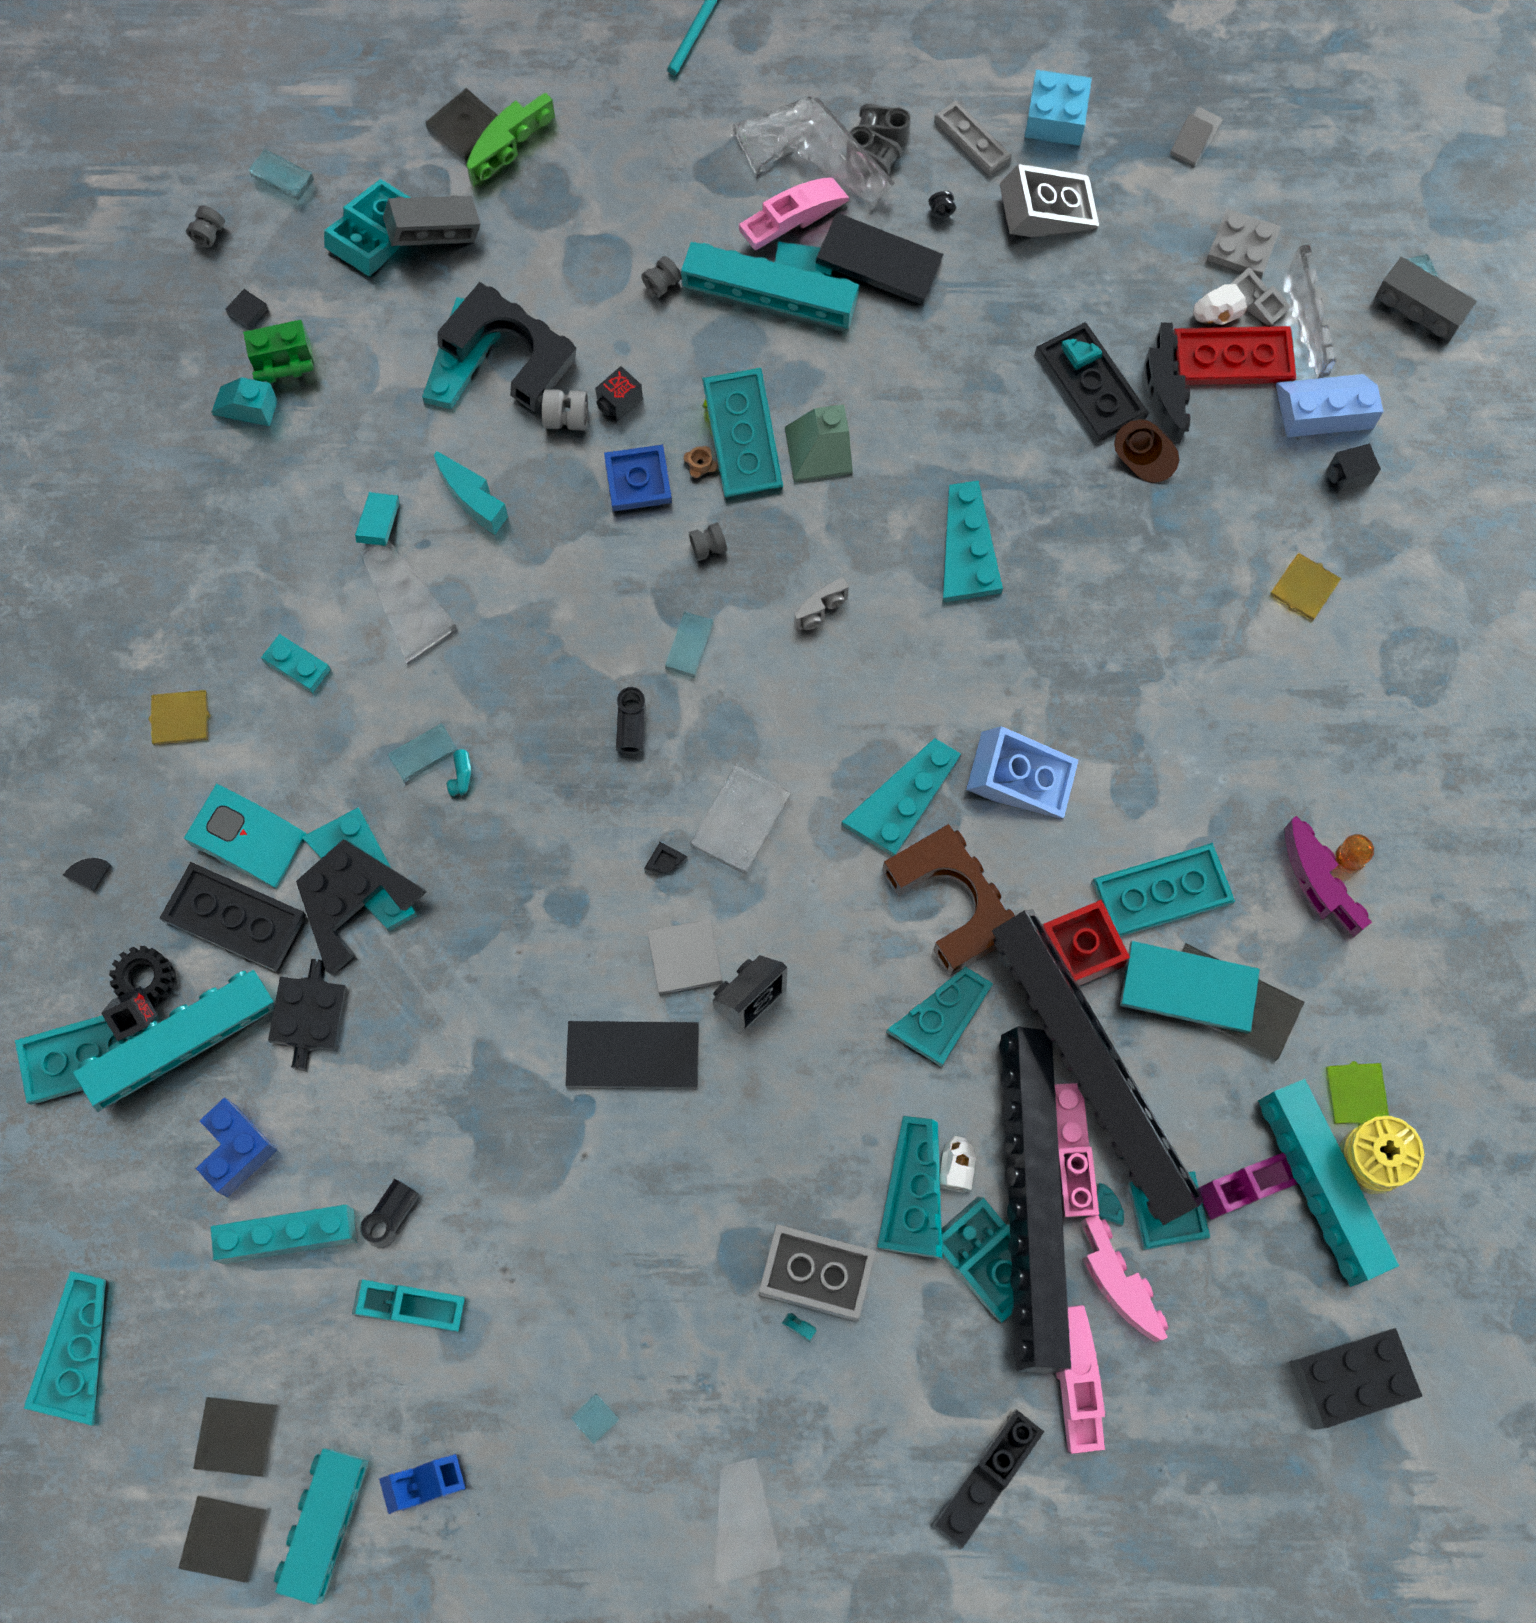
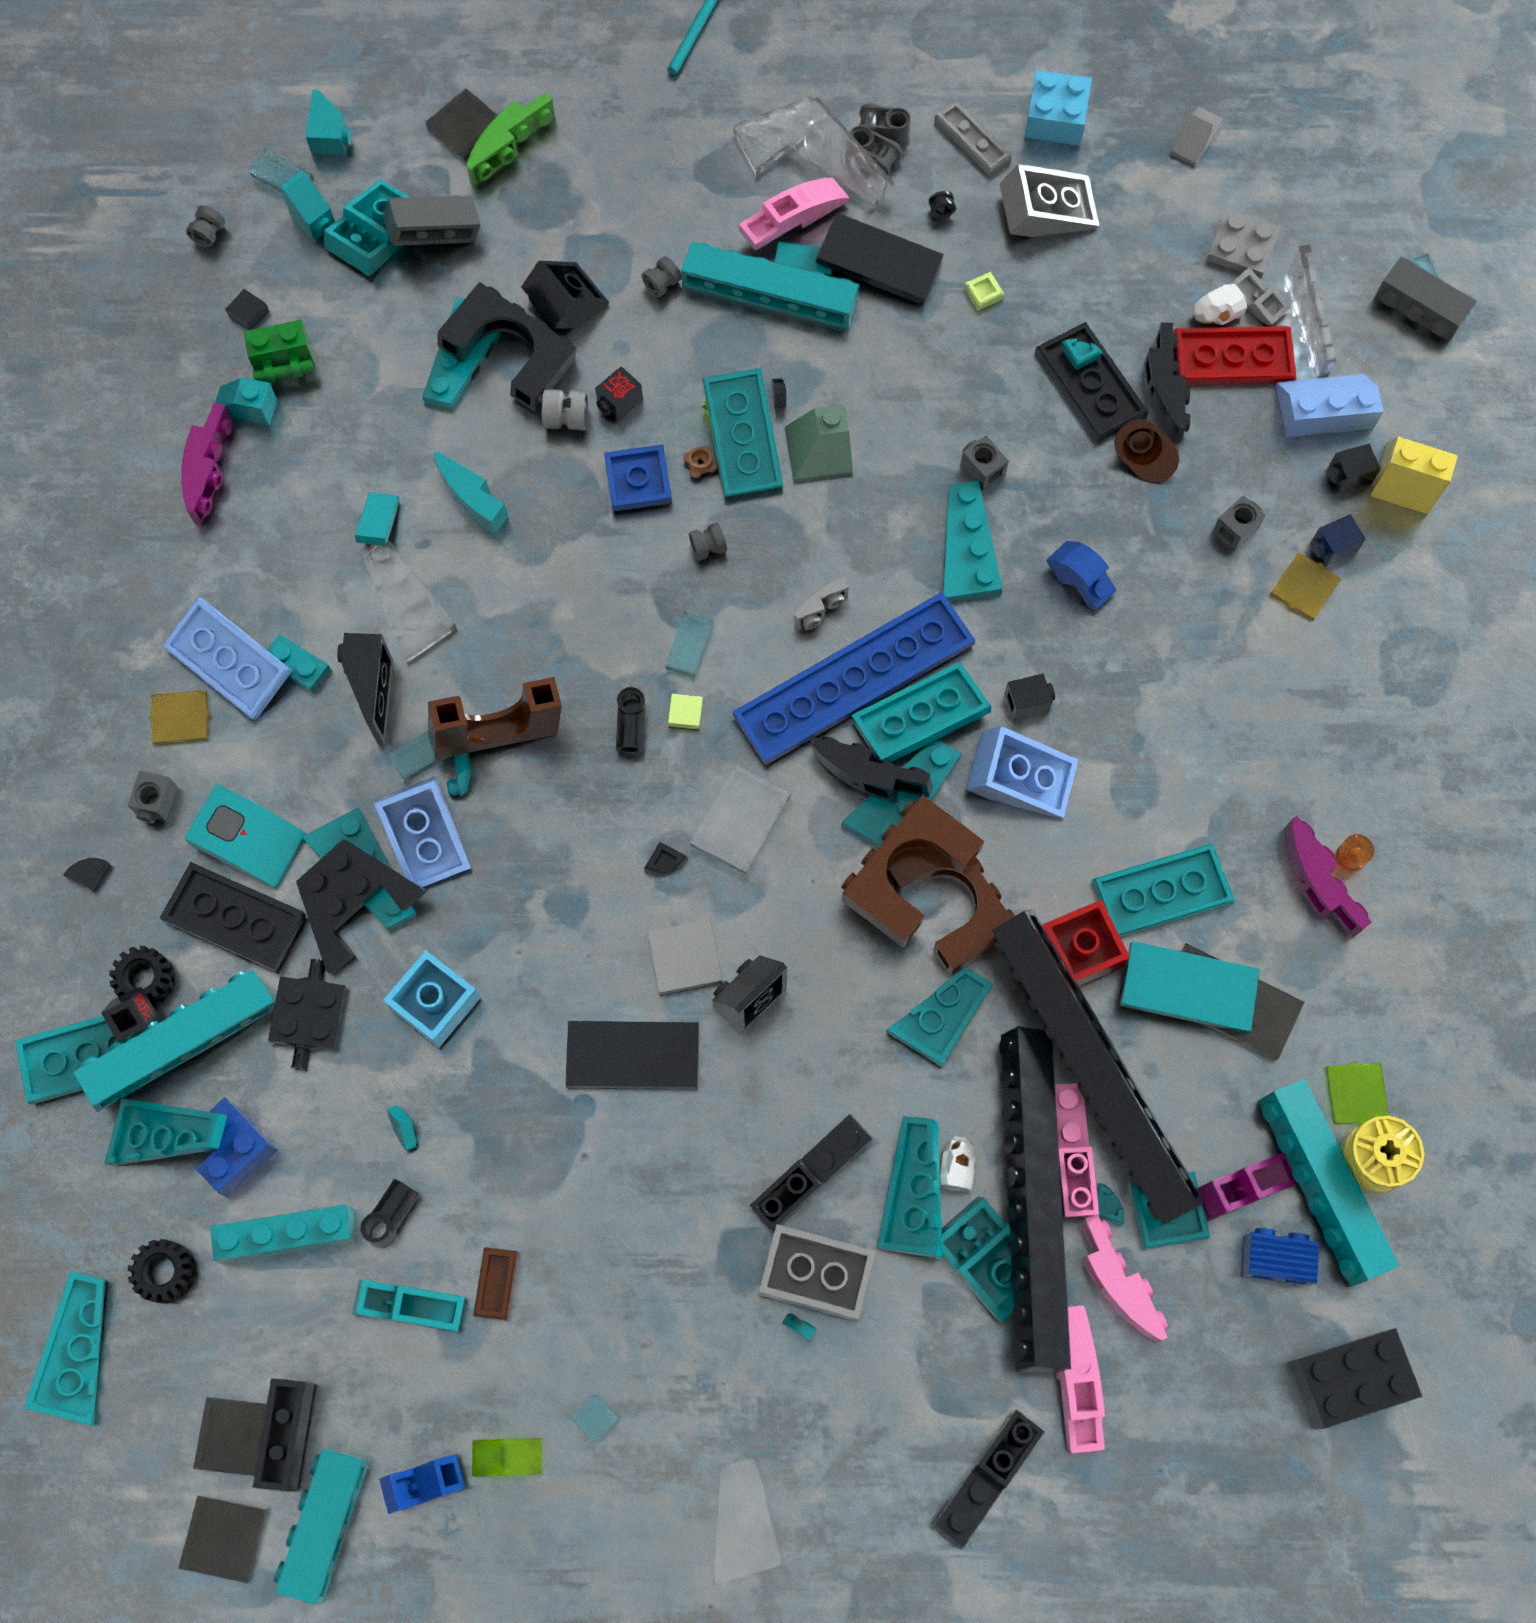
none -> teal wing [104,1098,227,1166]
none -> dark grey brick [127,770,178,823]
none -> black tyre [128,1239,196,1304]
none -> light blue tile [162,597,292,720]
none -> magenta slope [181,402,233,525]
none -> black brick [252,1378,314,1492]
none -> teal slope [280,170,335,242]
none -> teal slope [306,89,352,156]
none -> black slope [337,633,393,745]
none -> light blue slope [374,776,471,887]
none -> medium azure brick [383,950,481,1048]
none -> teal tile [387,1105,417,1151]
none -> reddish brown arch [428,677,562,759]
none -> clear neon green slope [472,1438,542,1477]
none -> reddish brown tile [473,1247,519,1321]
none -> black slope [521,260,610,329]
none -> yellowish green tile [668,694,703,730]
none -> blue plate [733,592,975,766]
none -> black slope [750,1114,874,1231]
none -> black tile [771,378,786,409]
none -> black slope [810,737,933,803]
none -> reddish brown arch [841,795,984,948]
none -> teal plate [851,662,991,762]
none -> dark grey brick [960,436,1009,491]
none -> yellowish green tile [964,272,1004,311]
none -> black brick [1005,673,1055,721]
none -> blue brick [1046,541,1117,610]
none -> dark grey brick [1213,495,1265,551]
none -> blue brick [1242,1228,1320,1286]
none -> dark blue brick [1311,514,1366,566]
none -> light yellow slope [1370,437,1458,514]

